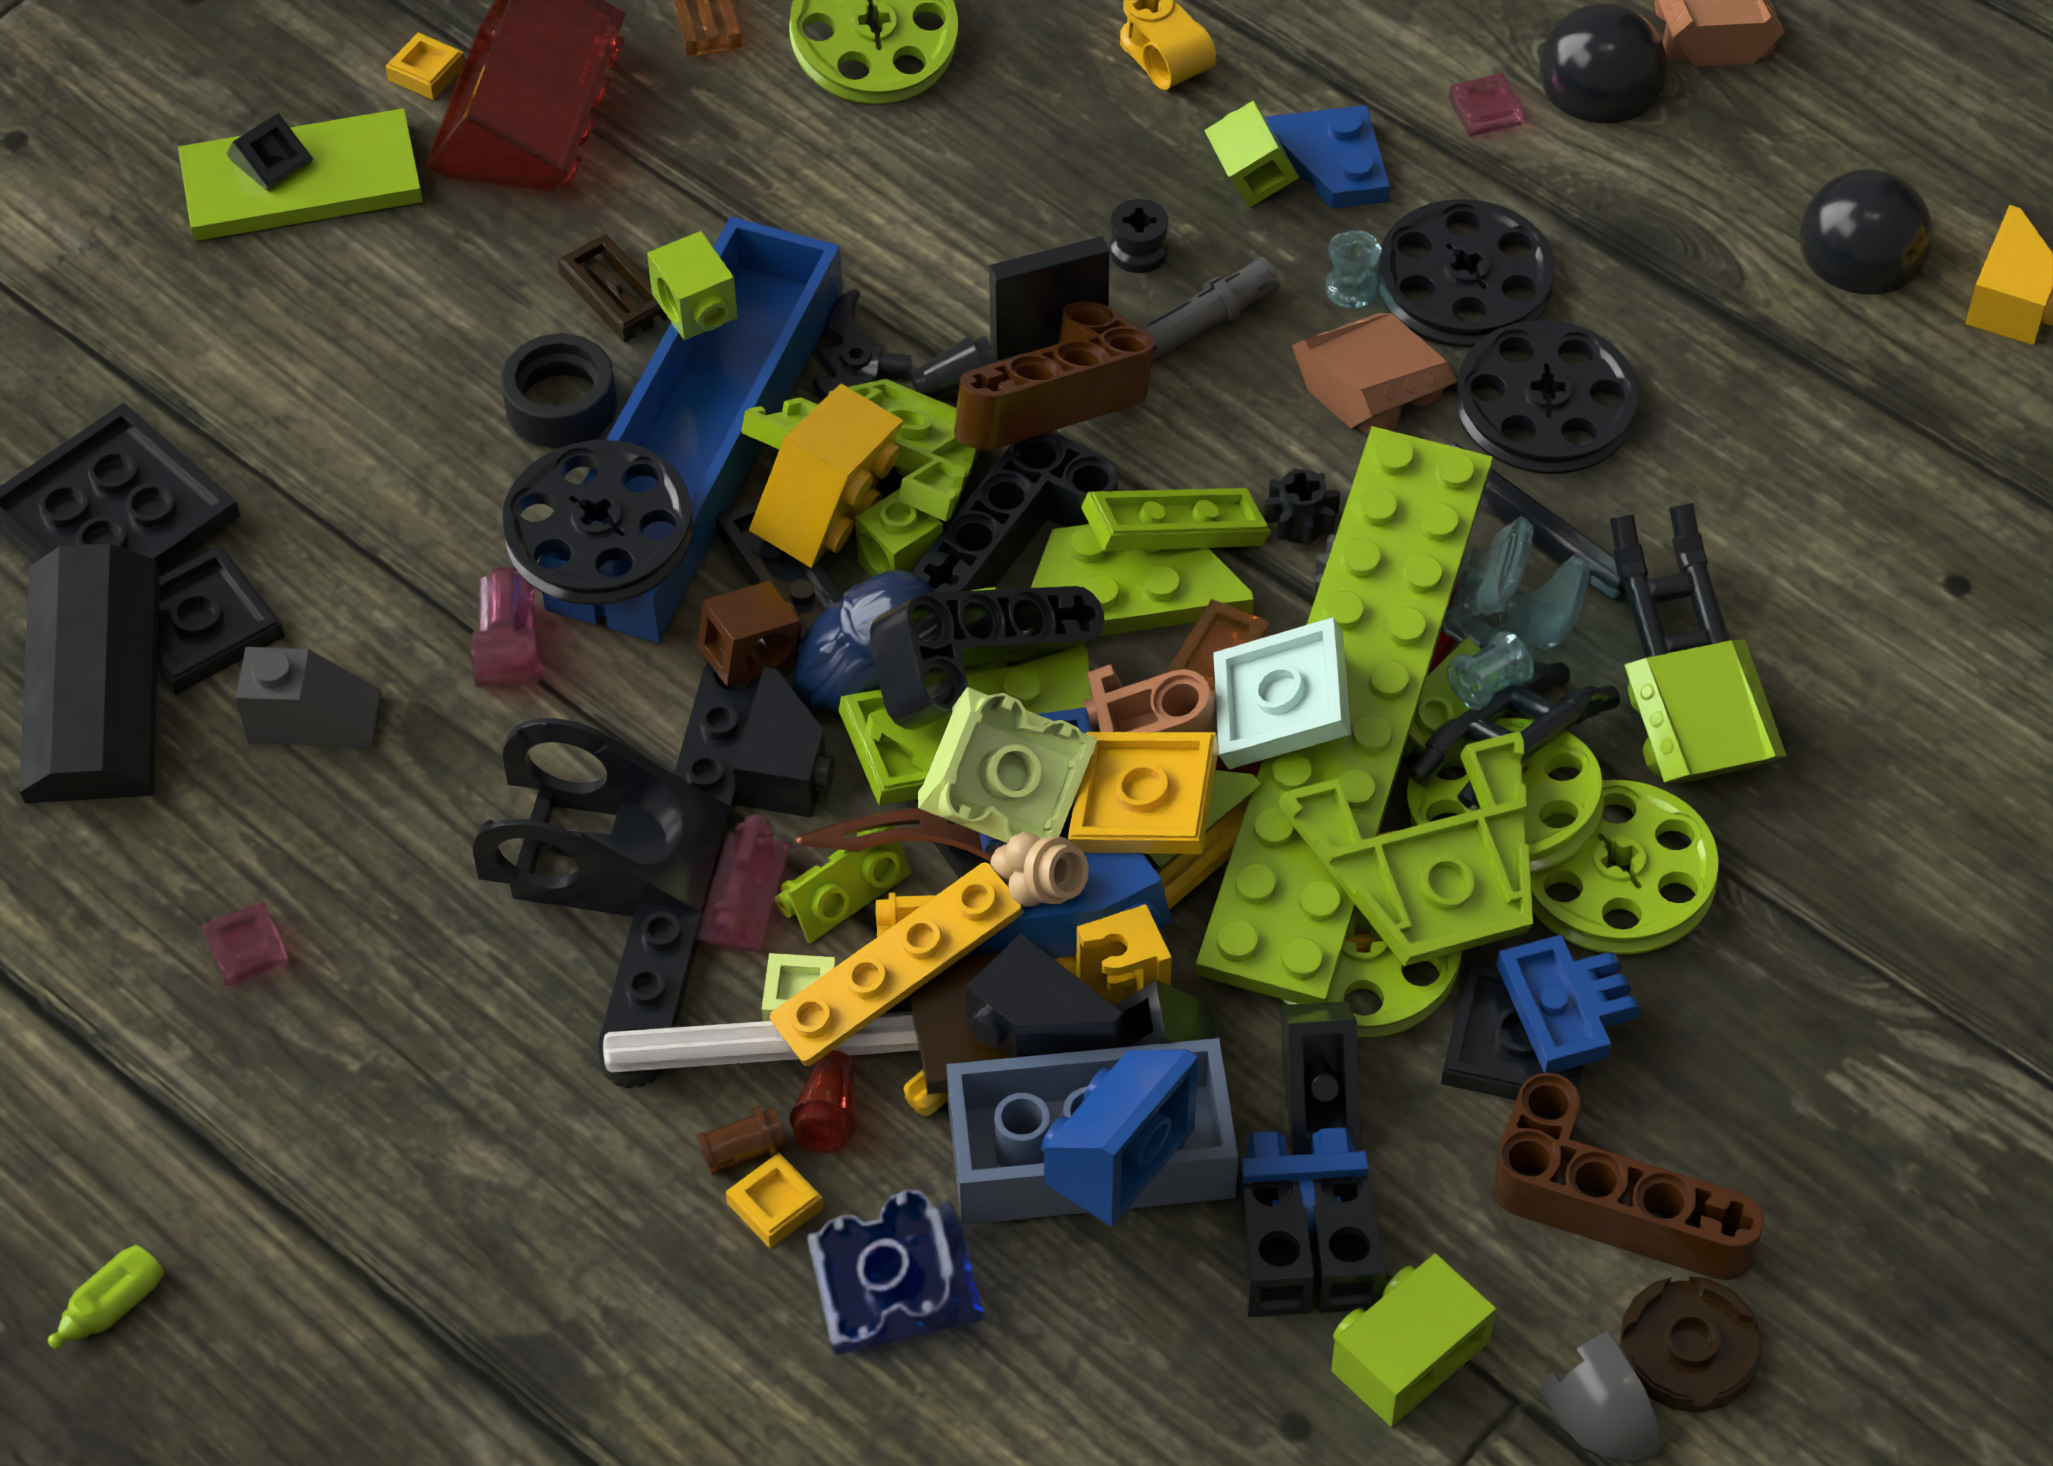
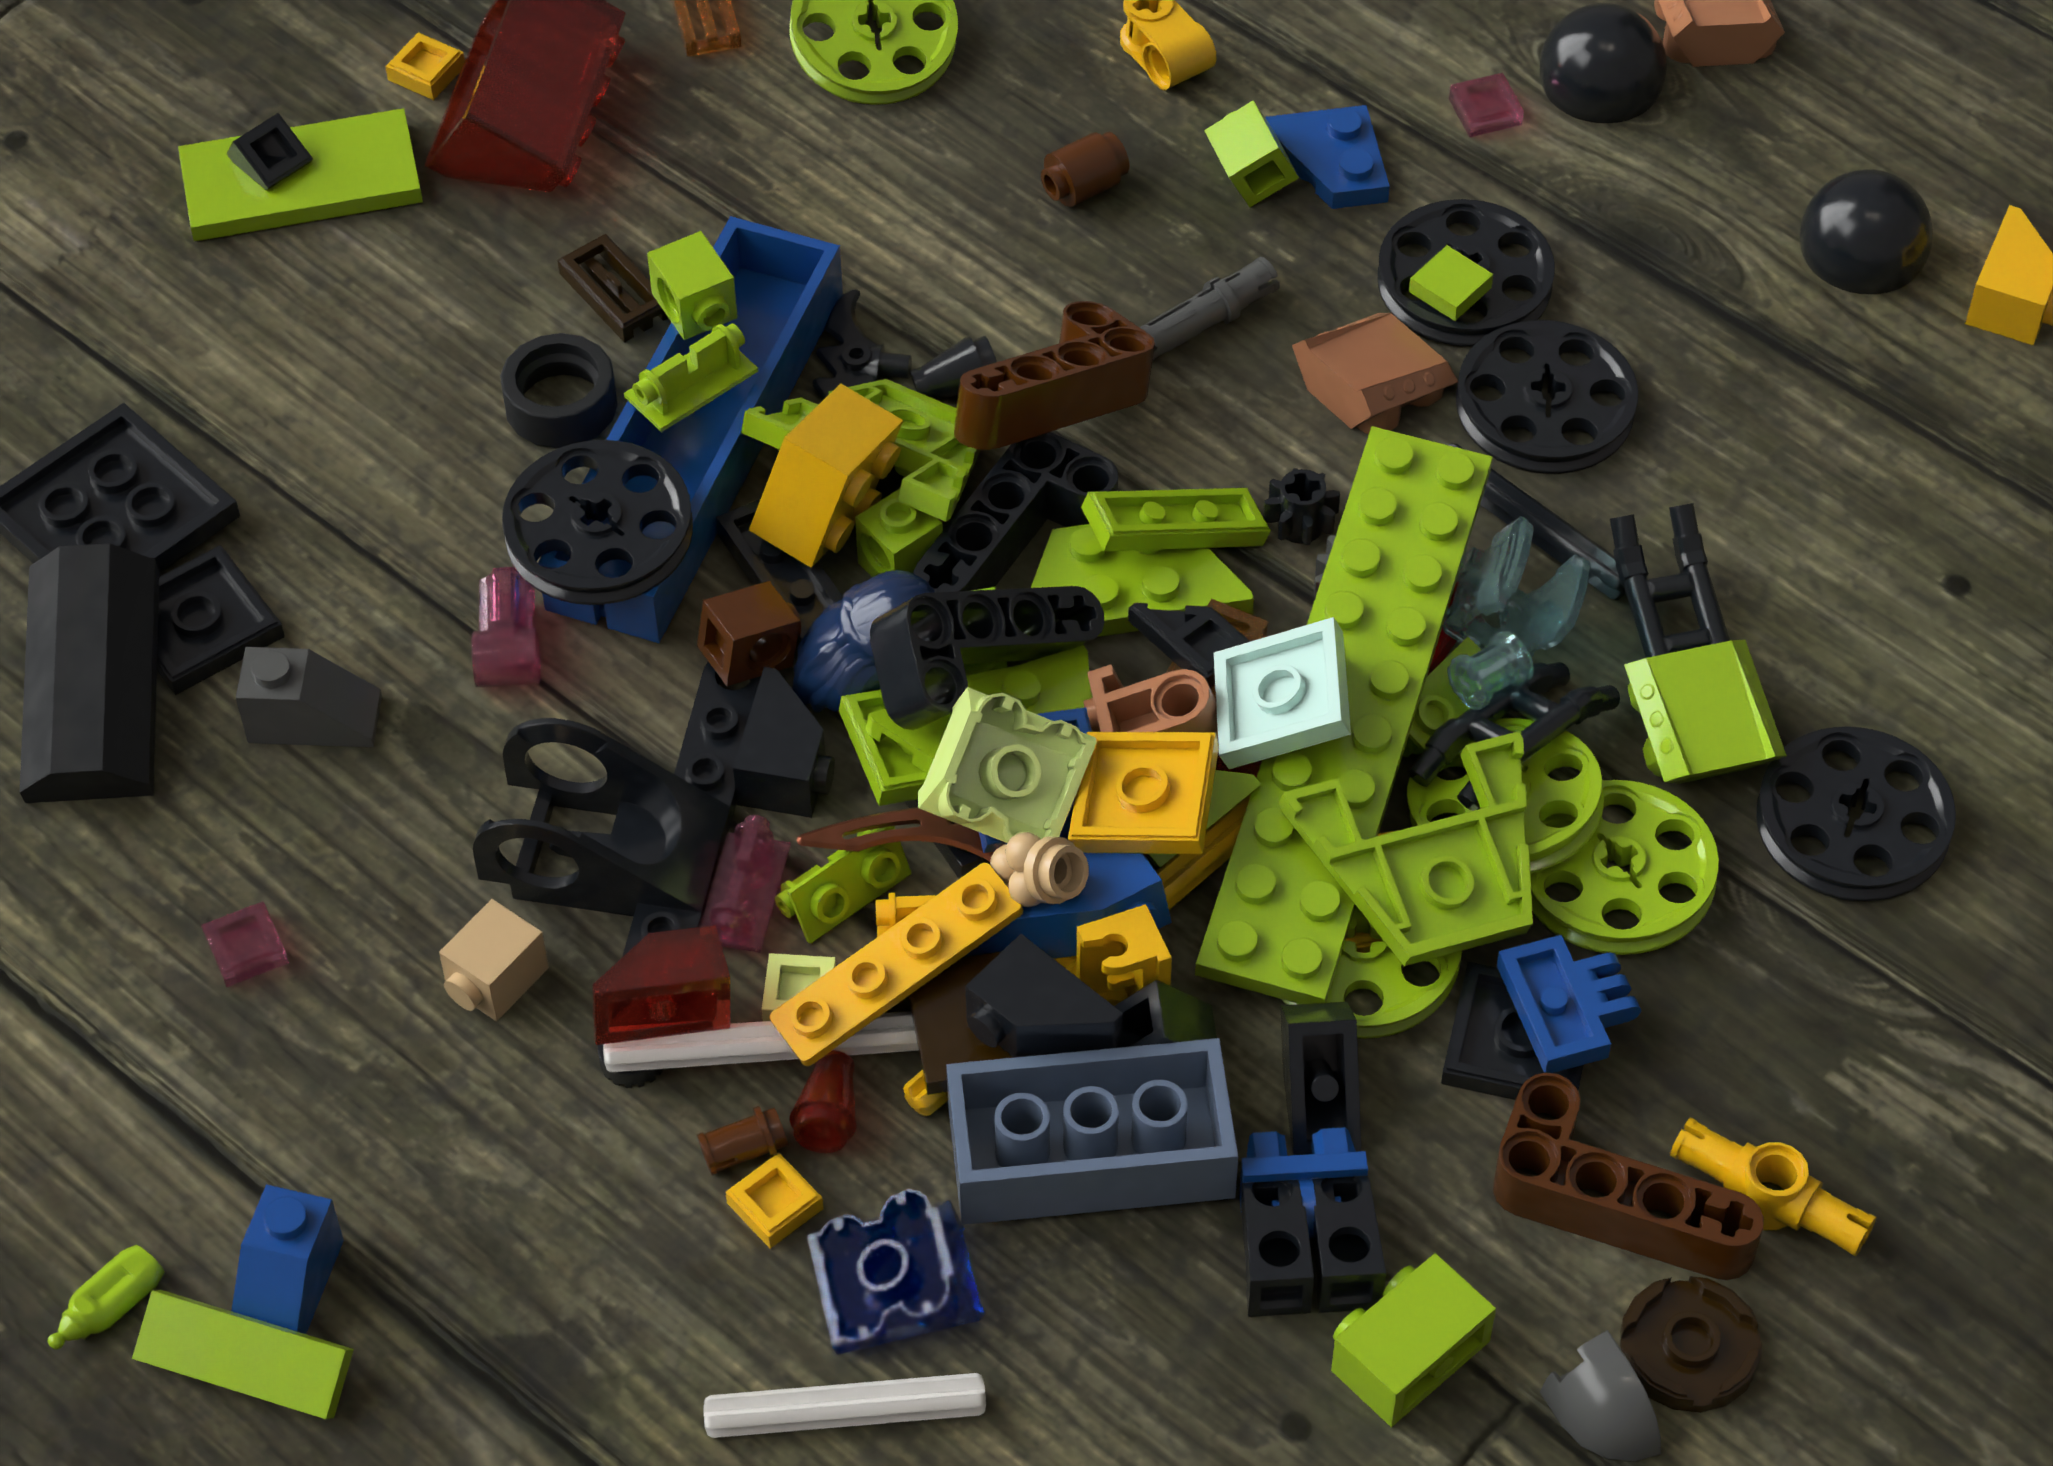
black tile [989,236,1110,360] -> none
blue slope [1041,1049,1199,1227] -> none
black wheel [1110,199,1169,273] -> none
clear light blue bush [1325,230,1381,308] -> none
none -> lime tile [132,1290,354,1419]
none -> blue slope [231,1184,344,1334]
none -> tan brick [439,899,549,1022]
none -> clear red slope [592,925,730,1045]
none -> lime hinge [624,323,758,433]
none -> white axle [704,1373,986,1438]
none -> reddish brown brick [1041,132,1130,207]
none -> black tile [1128,603,1251,688]
none -> lime tile [1409,245,1493,321]
none -> yellow pin [1670,1117,1877,1256]
none -> black wedge [1756,726,1956,902]

